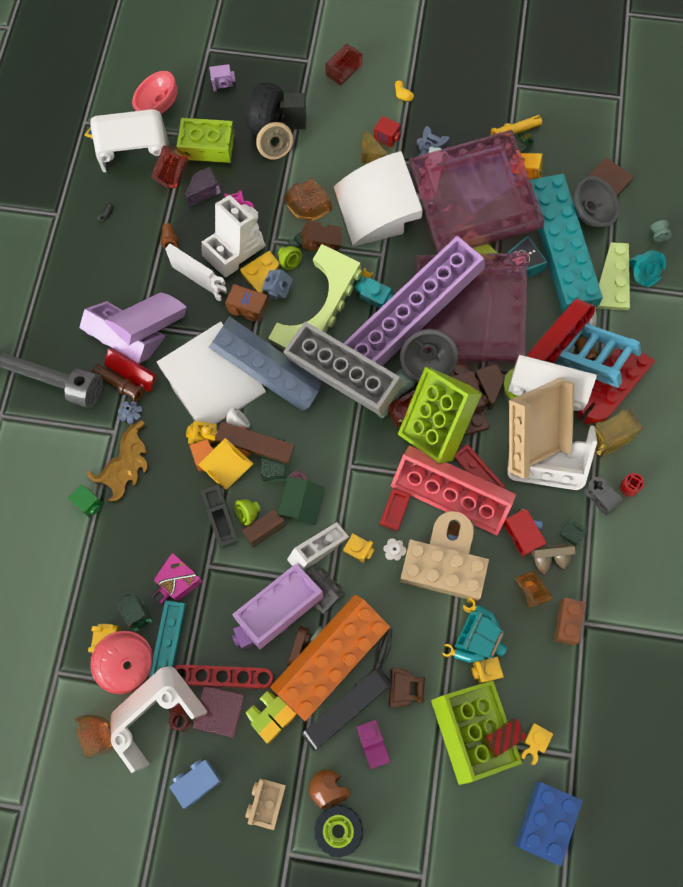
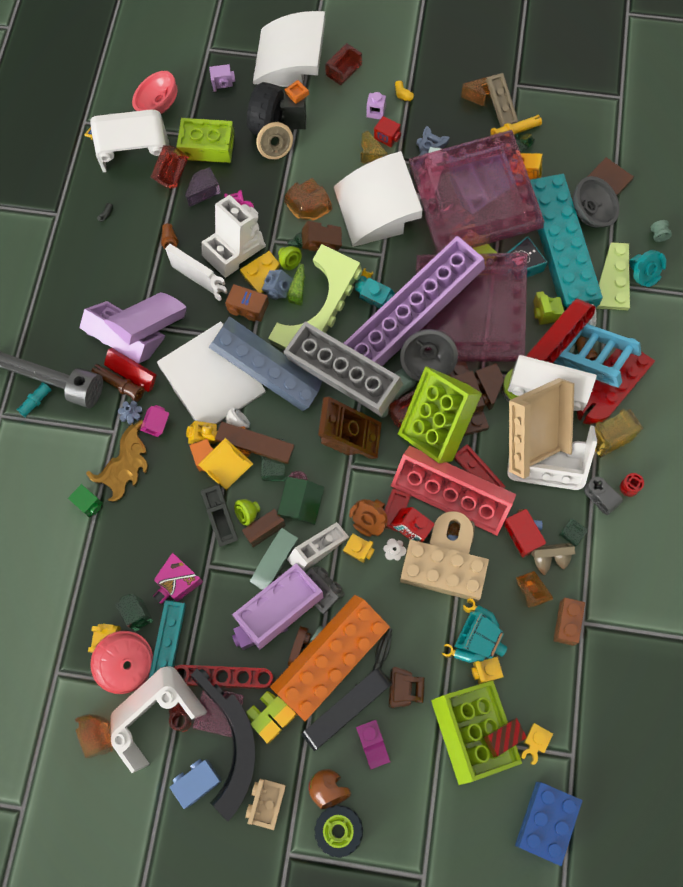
none -> teal pin [16,382,52,418]
none -> dark pink brick [140,405,169,437]
none -> black arch [188,668,255,821]
none -> sand green slope [250,528,299,590]
none -> white slope [253,11,325,87]
none -> orange tile [285,80,309,104]
none -> clear neon green slope [287,263,305,306]
none -> reddish brown brick [318,397,382,459]
none -> dark orange tile [349,499,388,537]
none -> lavender brick [367,92,386,119]
none -> red torso [390,507,435,543]
none -> clear orange slope [461,75,494,106]
none -> dark tan tile [486,73,518,127]
none -> lime brick [533,291,564,325]

